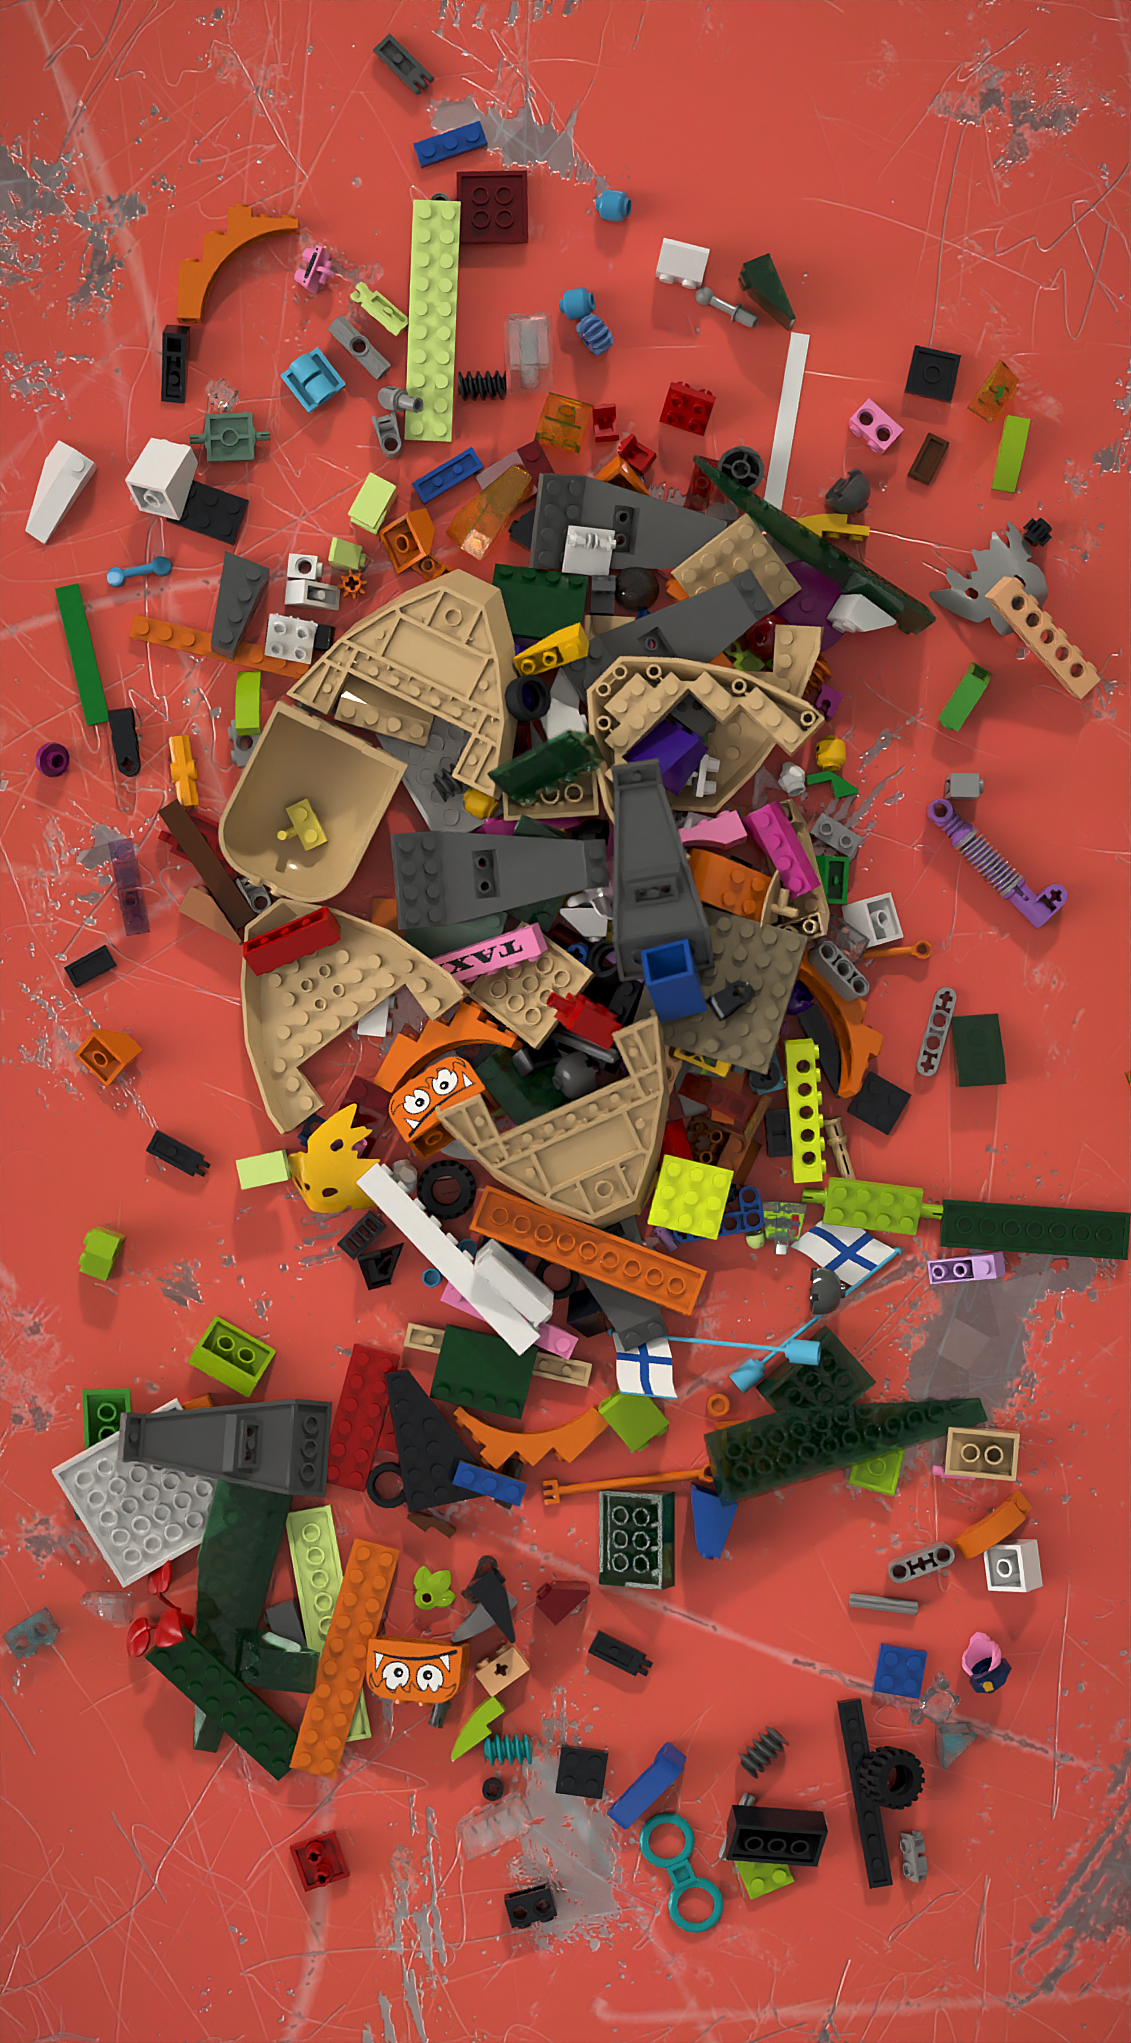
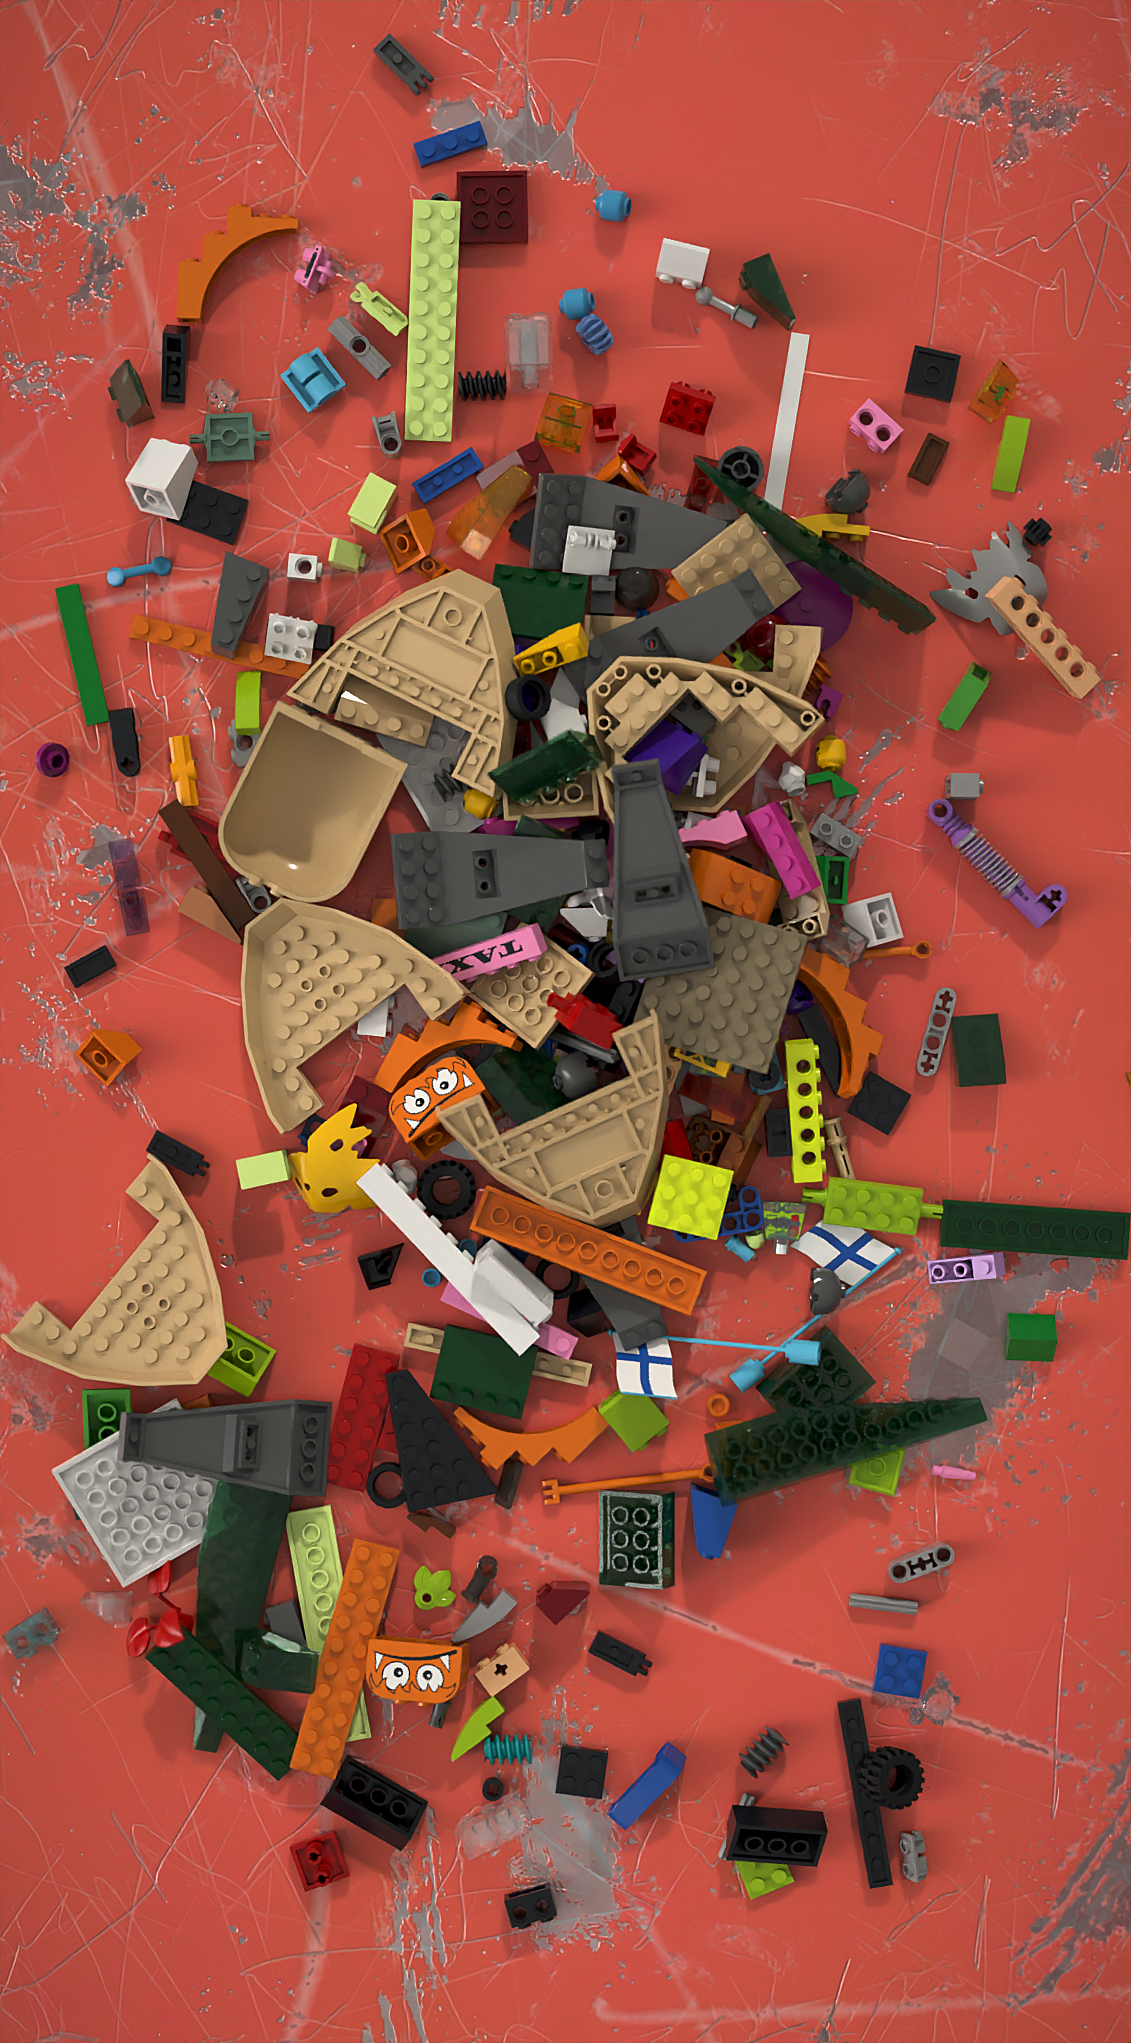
white wedge [25,440,98,544] -> none
lime brick [78,1226,126,1281] -> none
red brick [243,906,340,976] -> none
light yellow plate [277,798,328,851] -> none
white slope [285,580,340,611] -> none
black slope [337,1210,386,1260] -> none
orange gear [338,570,367,600] -> none
light grey arm [378,386,423,413] -> none
blue plate [452,1460,527,1507] -> none
black slope [468,1566,516,1644] -> none
black slope [512,1040,562,1077] -> none
teal bar [639,1812,724,1933] -> none
blue slope [641,939,707,1023] -> none
lavender pin [653,1226,681,1253] -> none
black piece [706,981,754,1022] -> none
tan shield [760,870,799,927] -> none
light grey beam [808,941,869,1002] -> none
white slope [827,594,896,633] -> none
clear light blue slope [935,1722,978,1770] -> none
tan slope [945,1427,1020,1481] -> none
orange arch [952,1489,1032,1560] -> none
piece [962,1632,1012,1693] -> none
white slope [983,1539,1043,1592] -> none
none -> tan piece [0,1153,228,1386]
none -> slope [108,359,155,428]
none -> black slope [320,1755,428,1851]
none -> medium azure pin [724,1234,755,1263]
none -> green slope [1005,1313,1058,1362]

